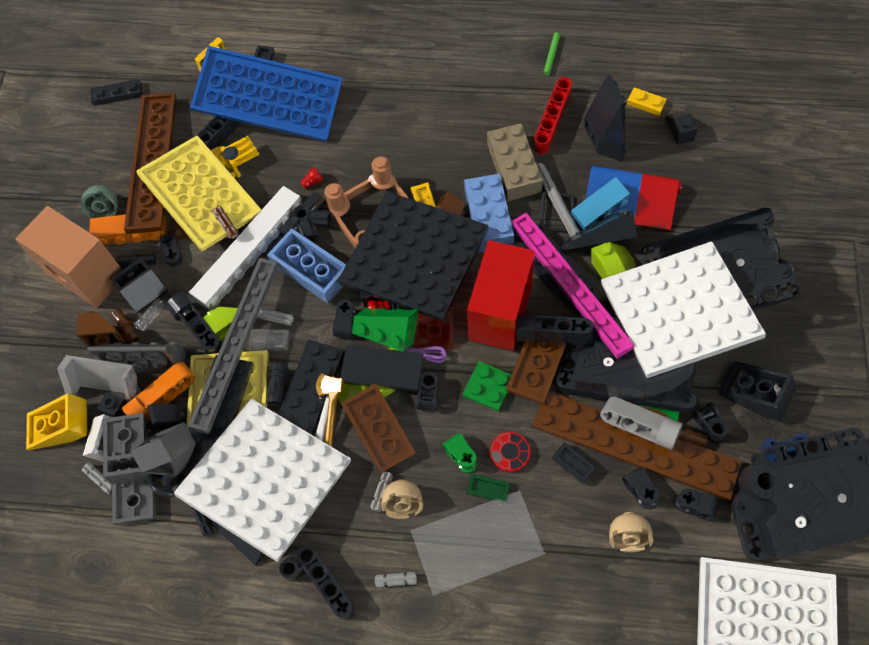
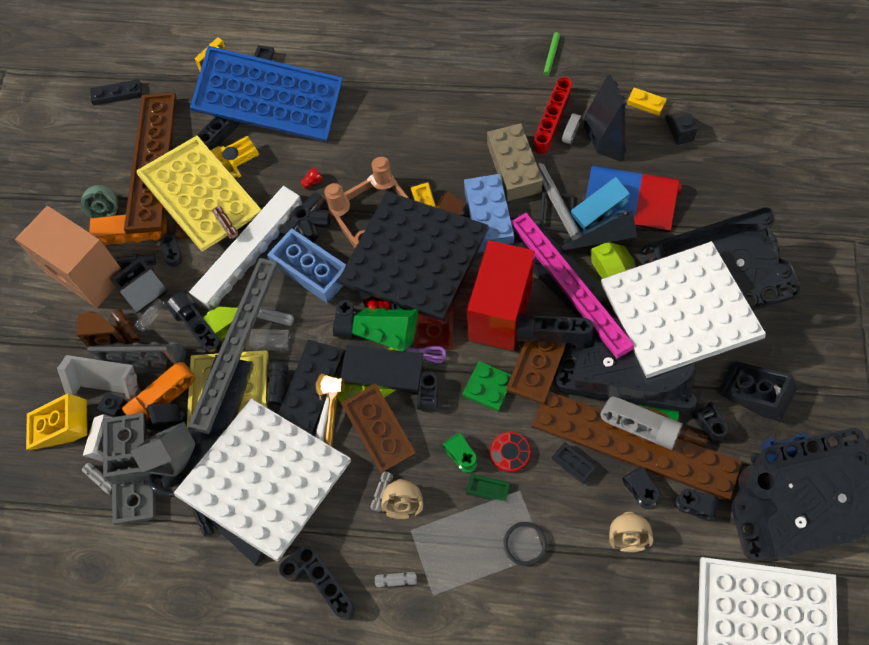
none -> black piece [503,522,547,566]
none -> light grey beam [562,113,582,144]

